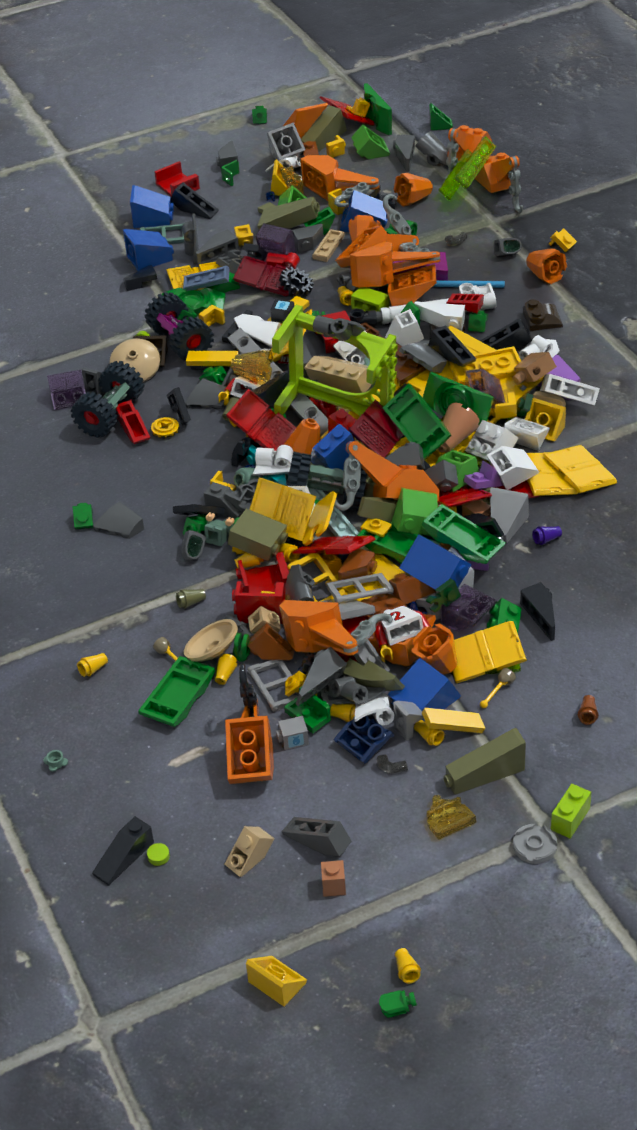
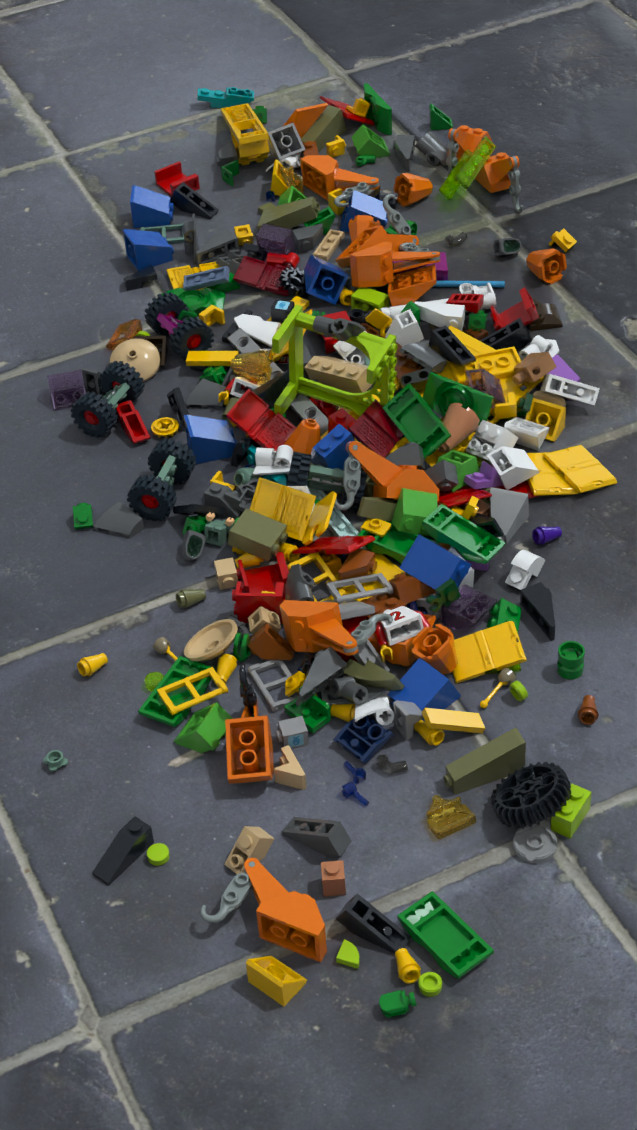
none -> clear orange tile [106,319,143,350]
none -> black plate [127,438,196,522]
none -> clear neon green tile [145,672,164,691]
none -> yellow window [157,667,228,716]
none -> bright green slope [174,702,233,753]
none -> blue slope [184,415,237,464]
none -> teal slope [197,87,254,108]
none -> orange slope [200,858,327,963]
none -> tan brick [214,557,238,590]
none -> yellow piece [221,103,270,165]
none -> tan slope [274,745,307,790]
none -> blue slope [304,255,349,305]
none -> black slope [336,893,411,954]
none -> lime tile [336,939,360,969]
none -> clear blue hand [342,782,369,806]
none -> clear blue hand [344,761,366,784]
none -> green arm [355,155,376,166]
none -> yellow bracket [365,308,393,338]
none -> green slope [397,891,494,979]
none -> pearl dark grey leg [400,367,431,391]
none -> lime tile [418,972,442,997]
none -> yellow bracket [452,496,479,520]
none -> reddish brown tile [465,329,488,341]
none -> red panel [490,287,539,331]
none -> black gear [491,762,572,829]
none -> white brick [505,550,545,590]
none -> lime tile [509,680,528,702]
none -> green wheel [557,641,585,680]

